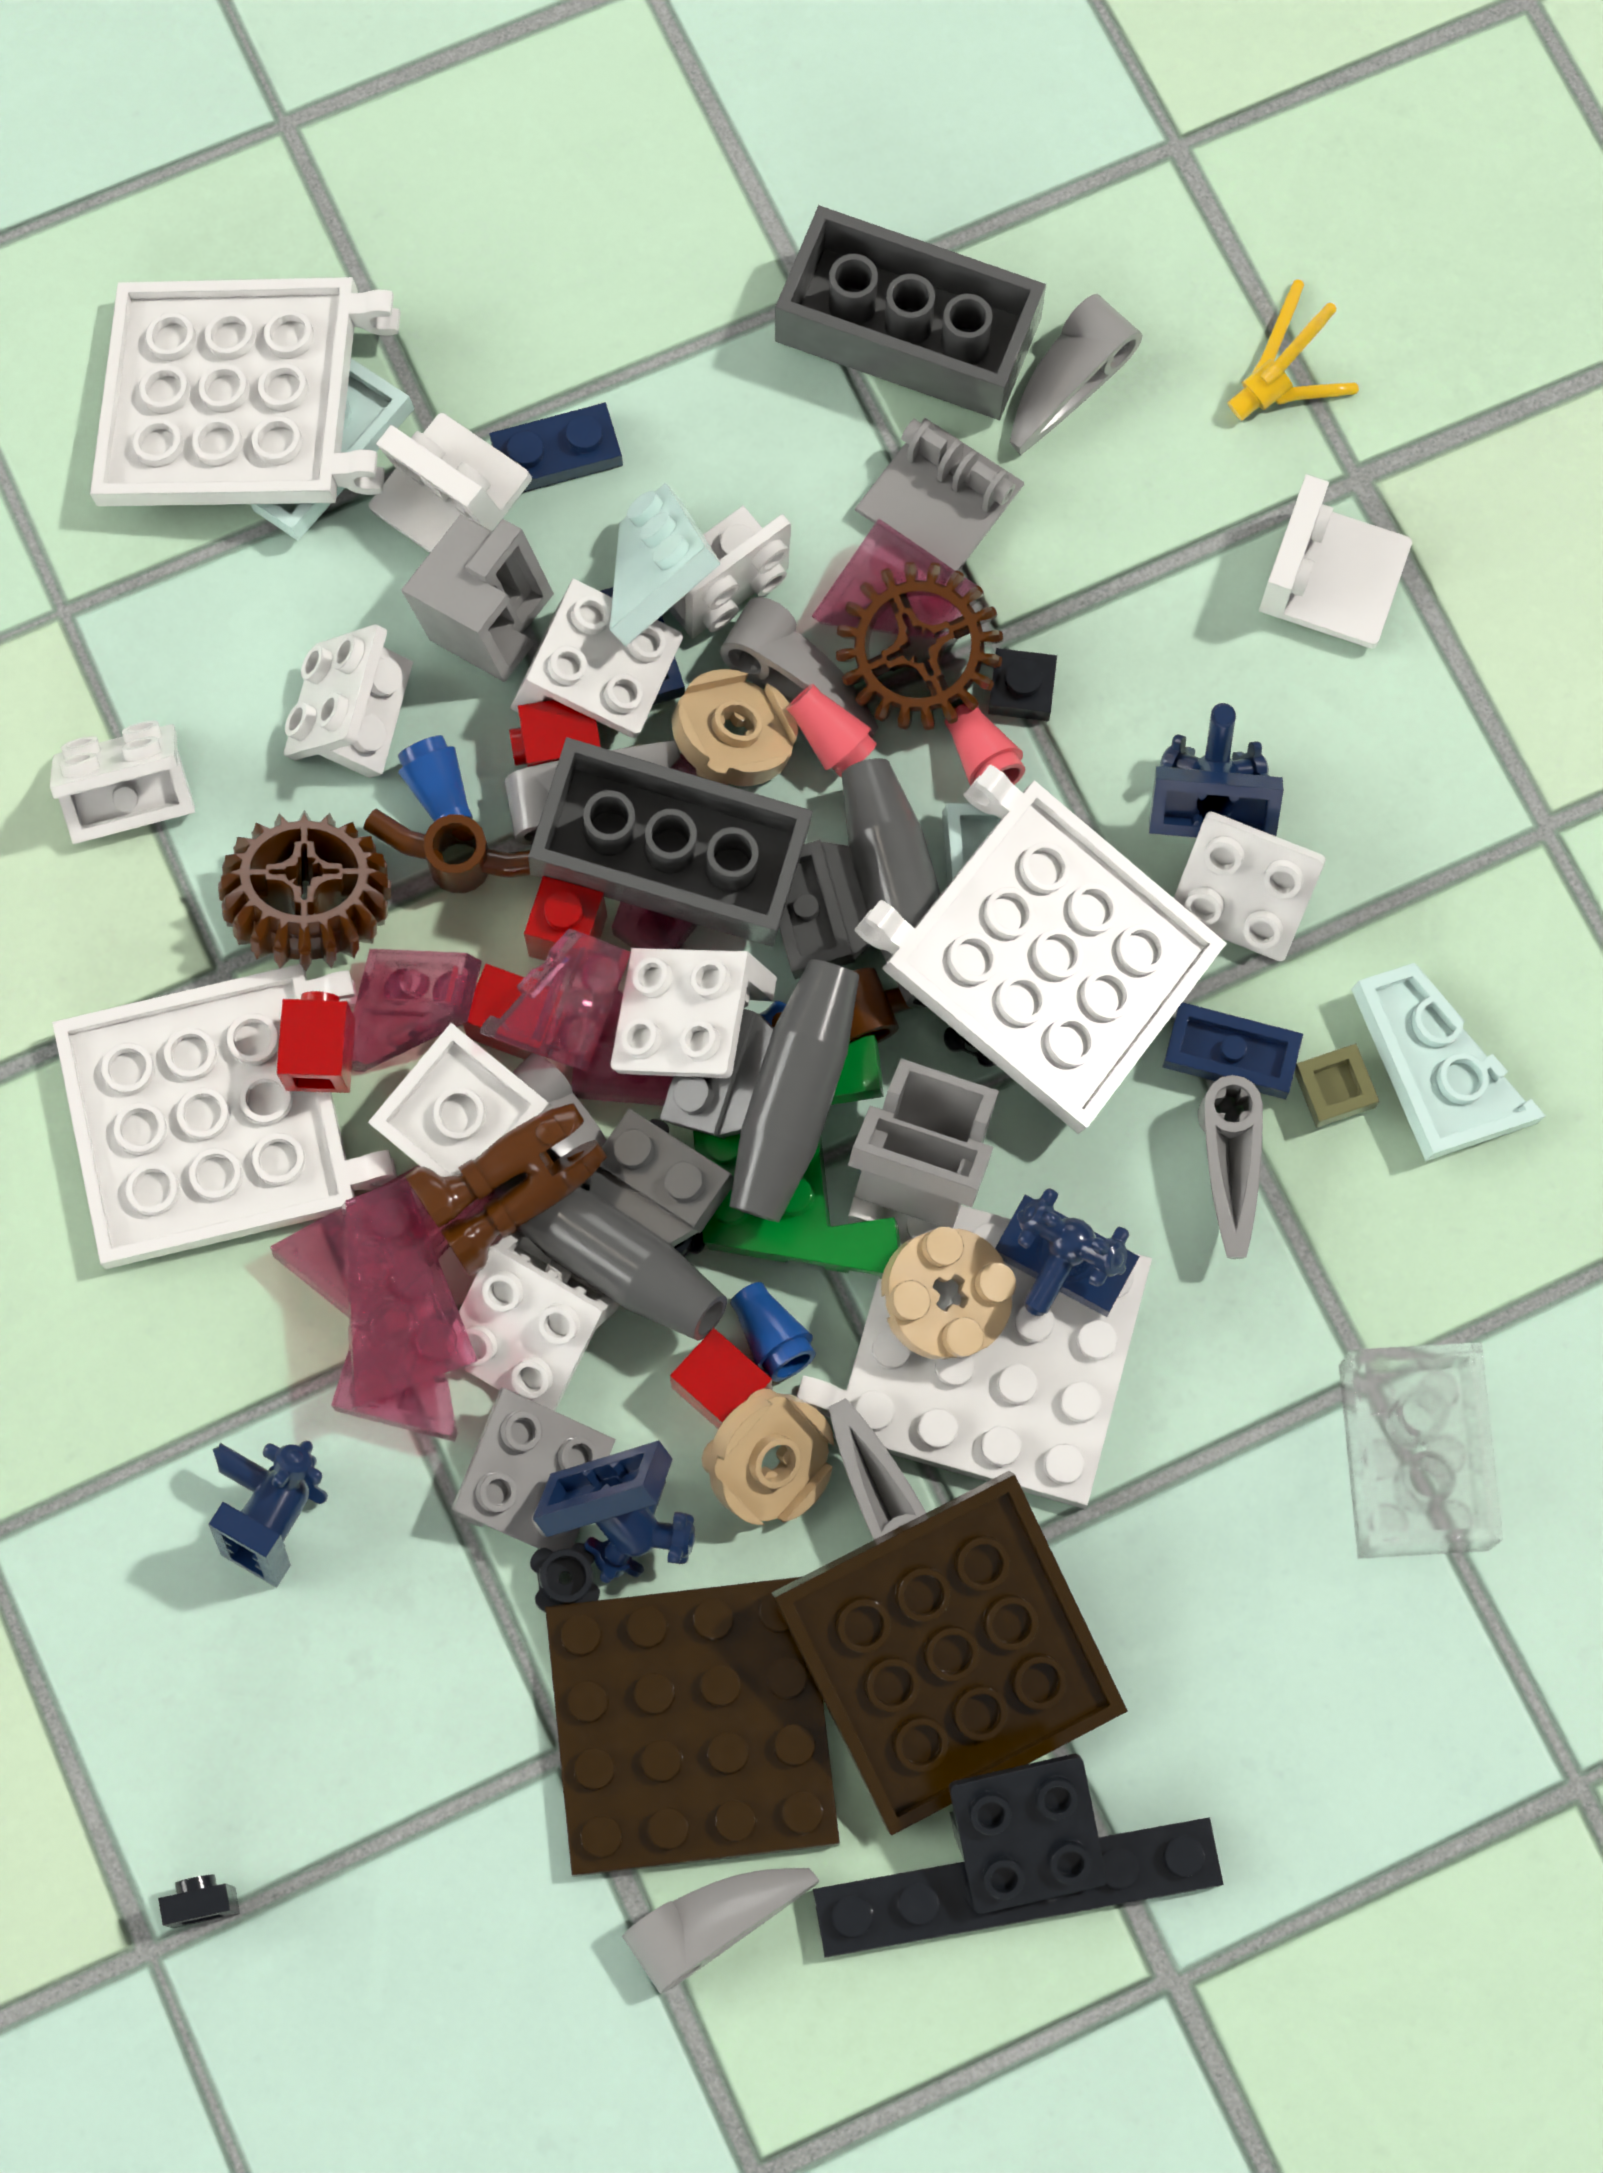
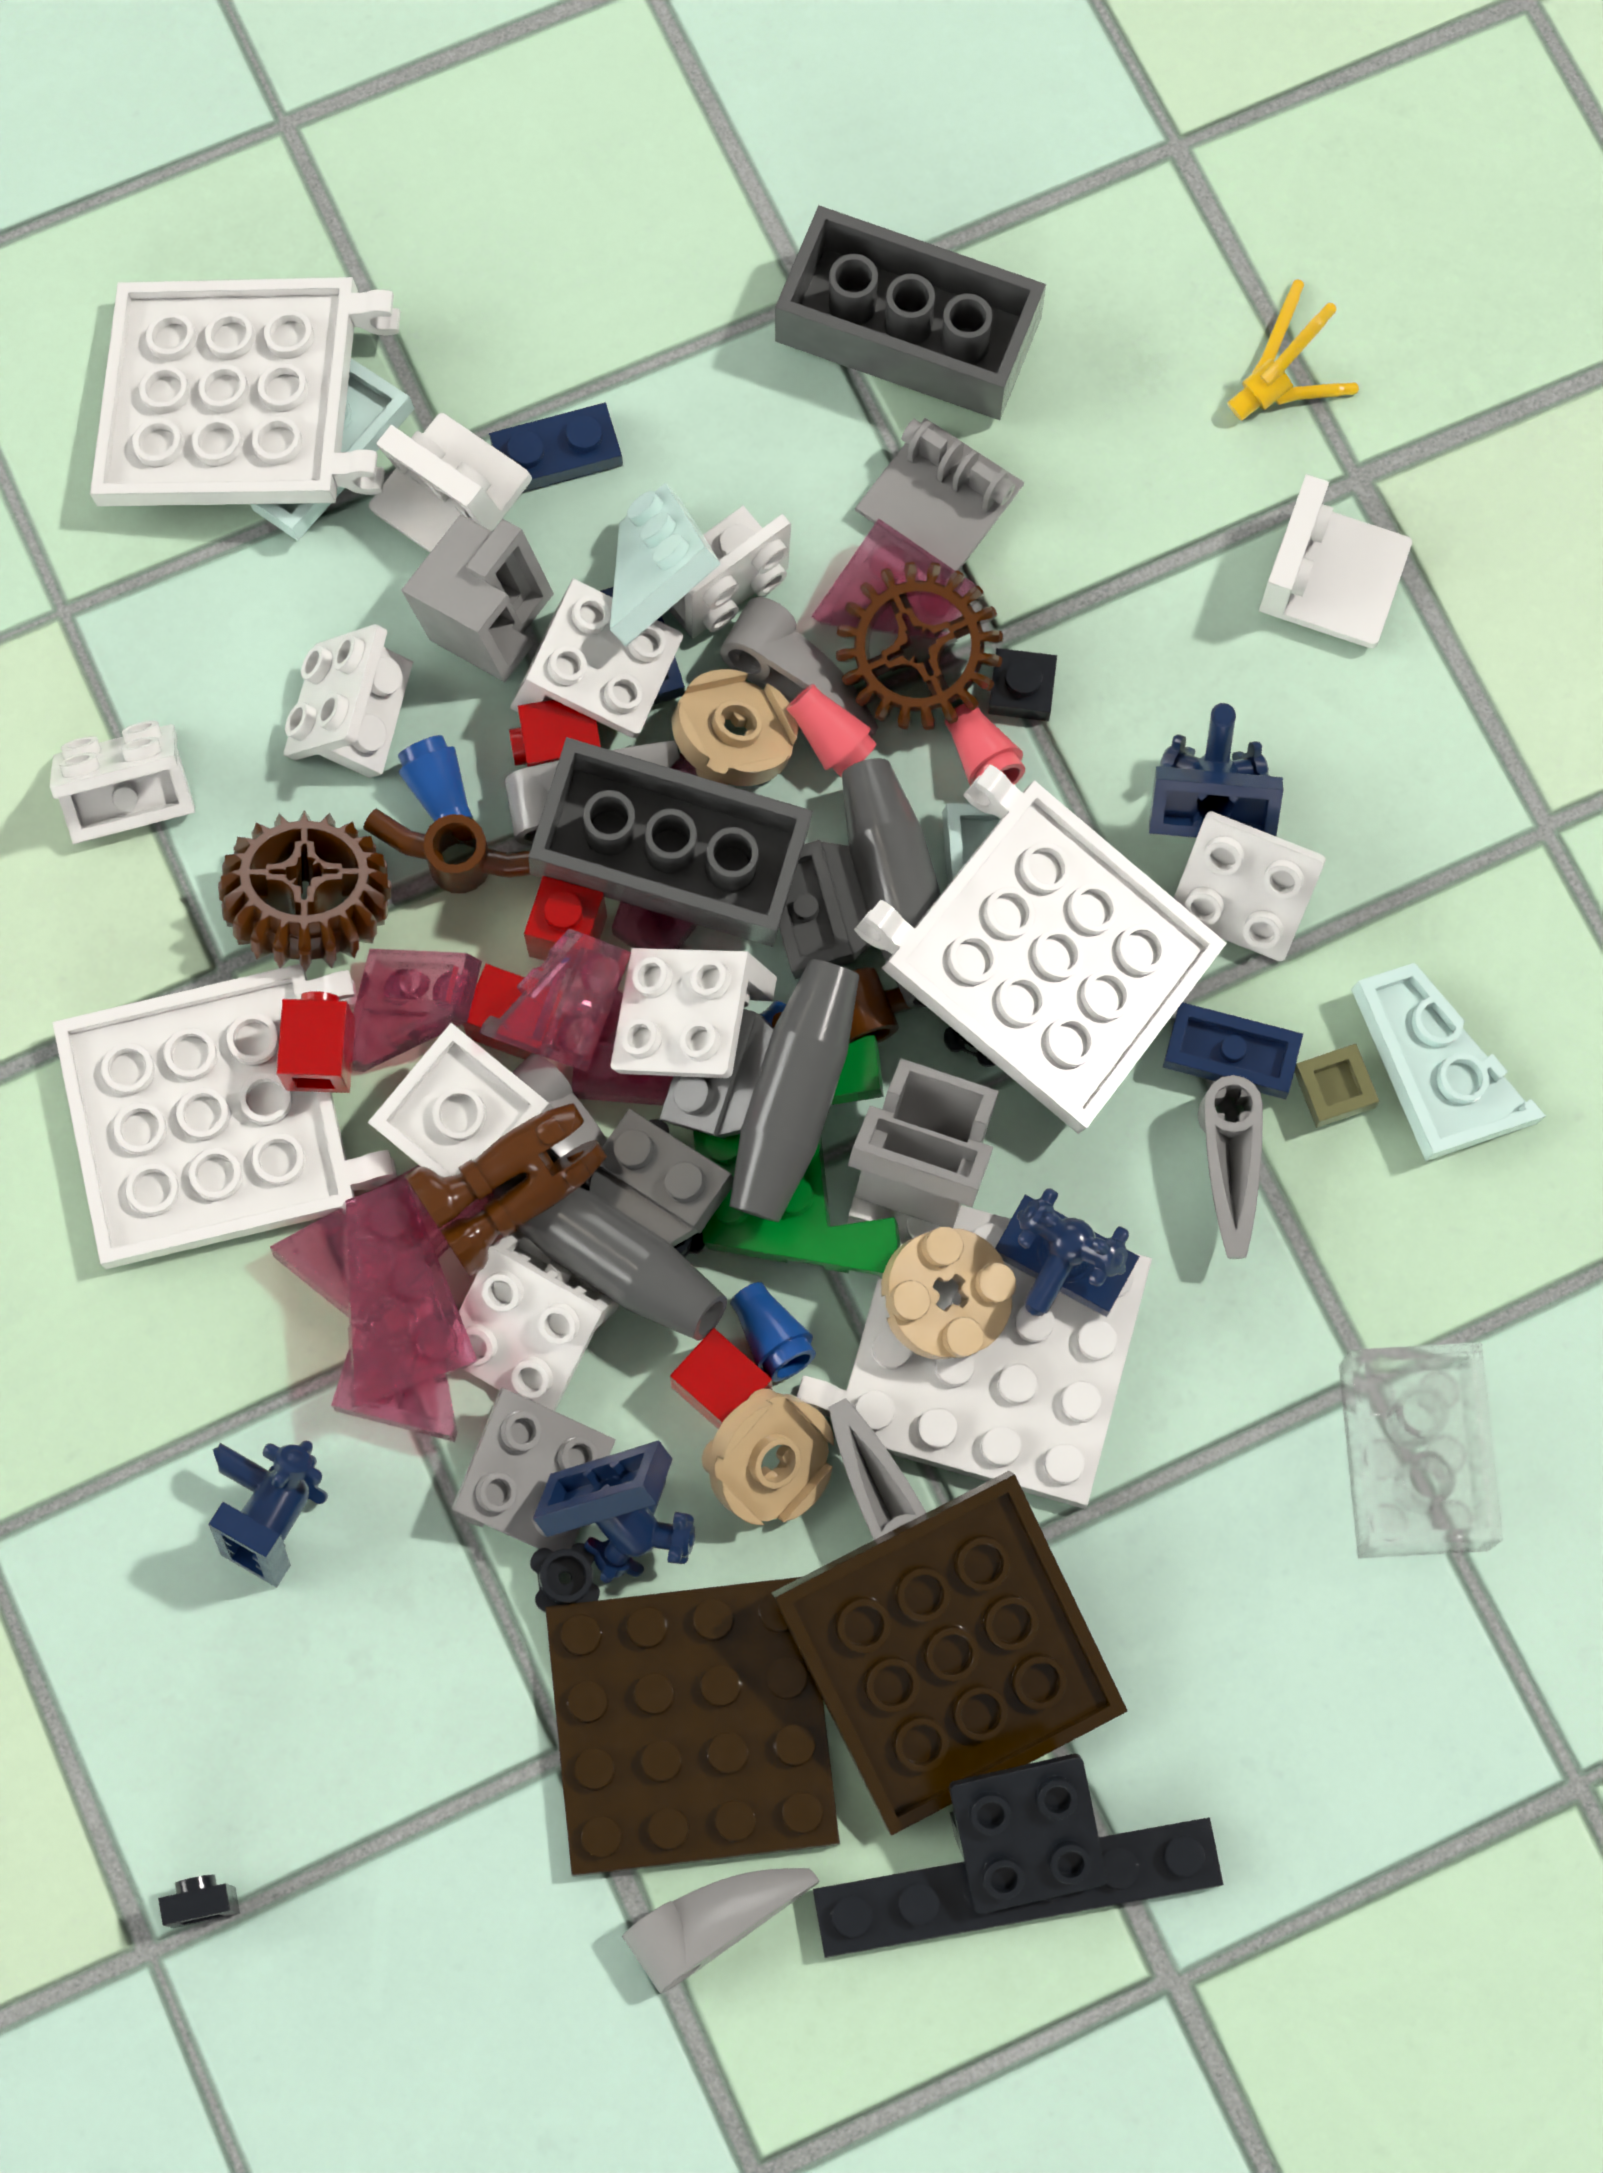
light grey piece [1010,294,1143,455] -> none

